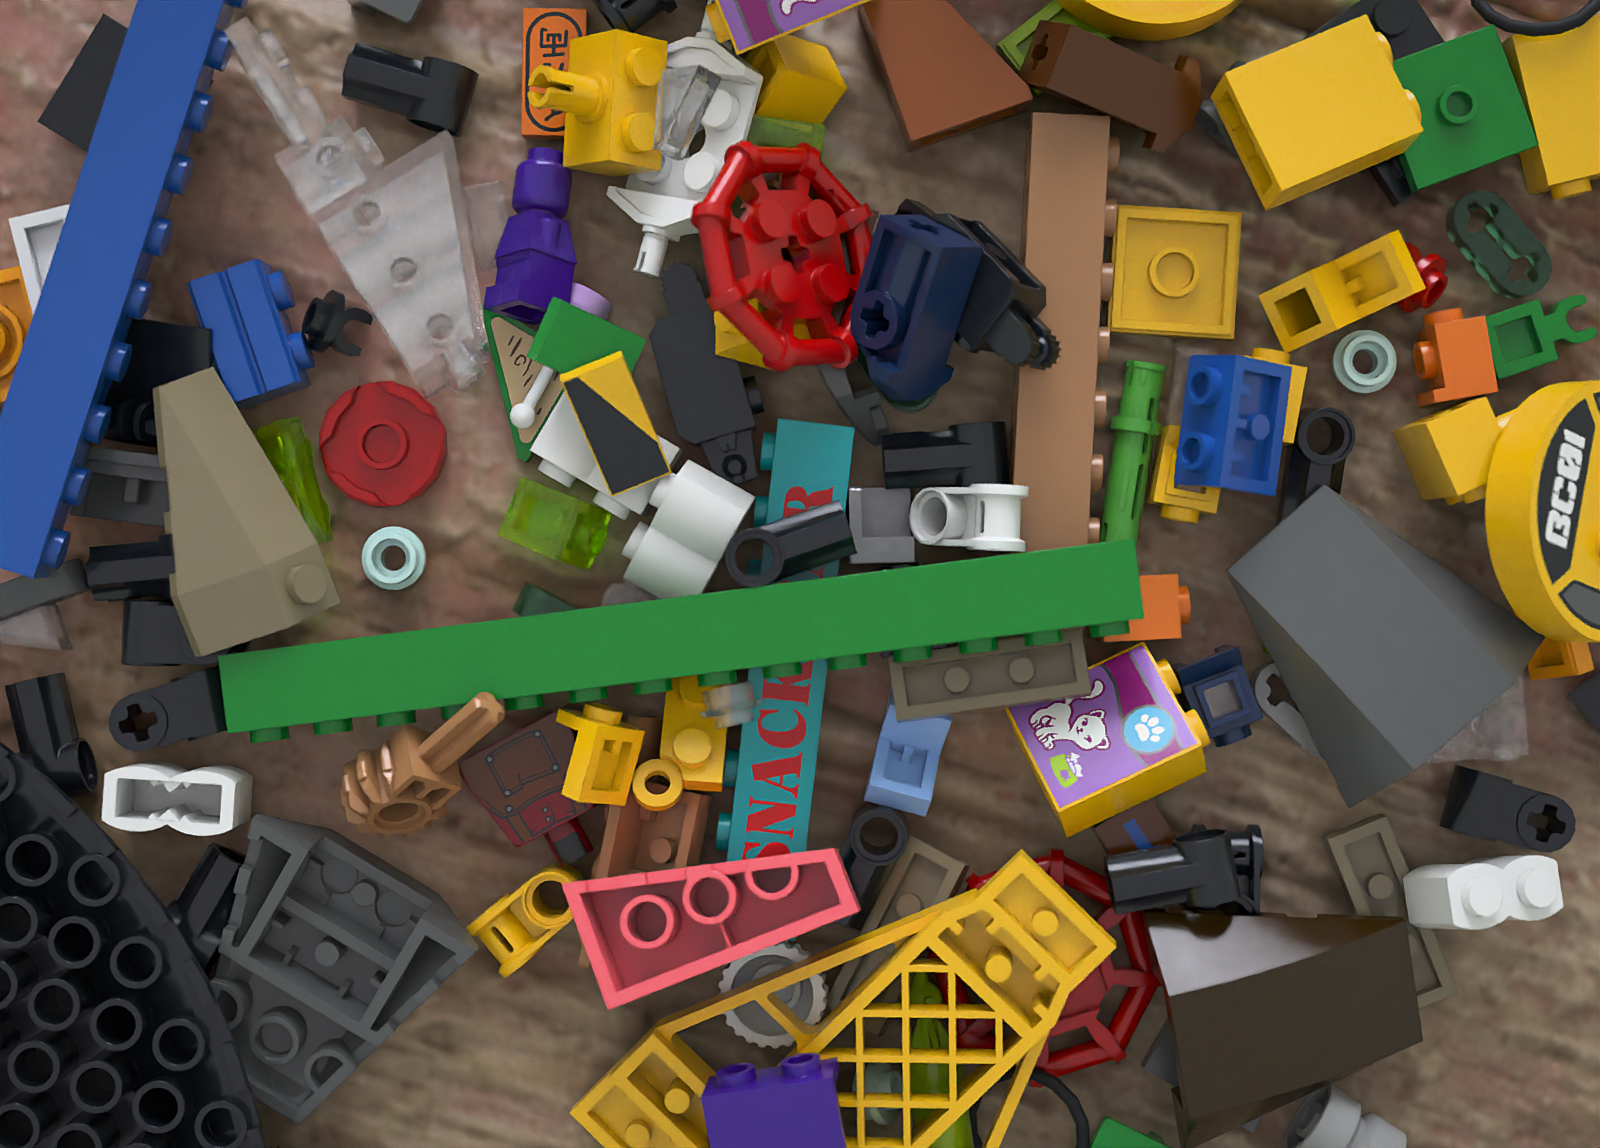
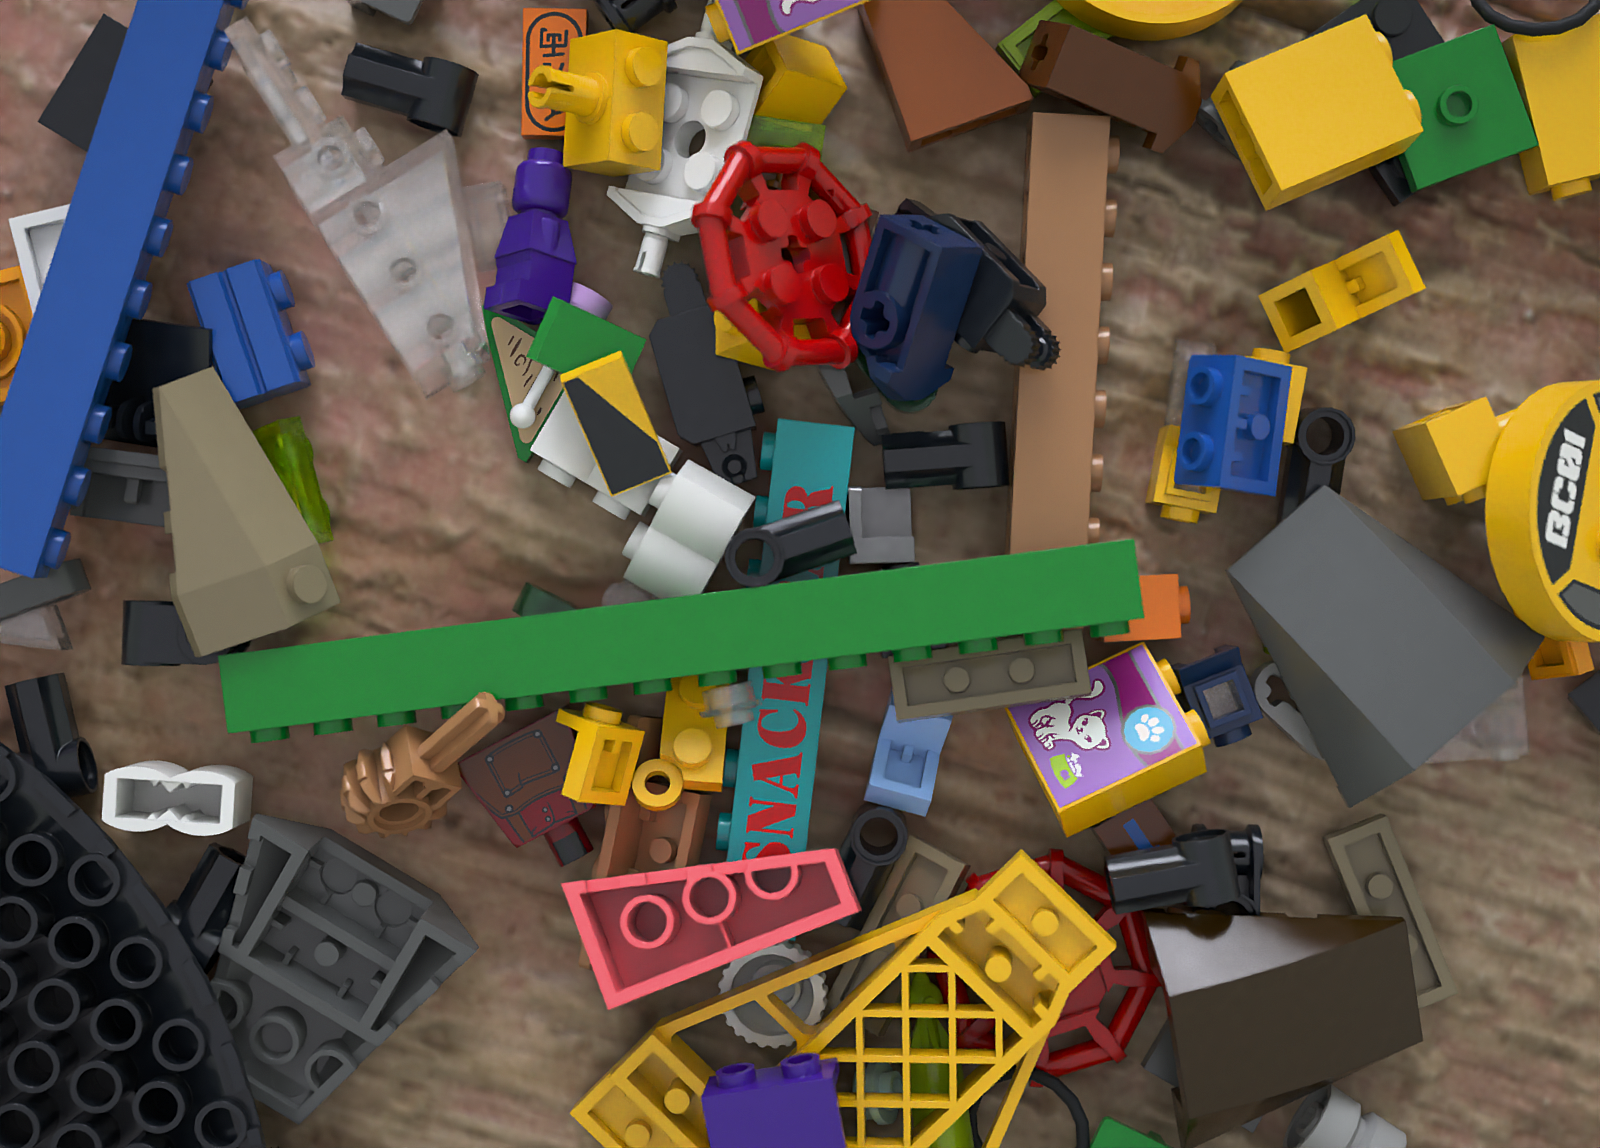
black piece [86,534,175,602] -> none
black piece [109,666,227,752] -> none
black plate [302,290,373,356] -> none
red tile [319,381,448,507] -> none
light aqua plate [361,526,426,590] -> none
yellow piece [465,862,585,979] -> none
clear neon green bracket [498,476,611,570] -> none
clear piece [653,64,722,161] -> none
white piece [909,484,1029,552] -> none
bright green pin [1099,360,1167,551] -> none
yellow tile [1105,204,1242,341] -> none
light aqua plate [1331,330,1397,394] -> none
red plate [1396,242,1448,313] -> none
white brick [1403,855,1564,930] -> none
orange brick [1413,308,1499,407] -> none
black piece [1439,765,1576,852] -> none
clear green beam [1445,190,1552,299] -> none
green plate [1485,295,1598,380] -> none

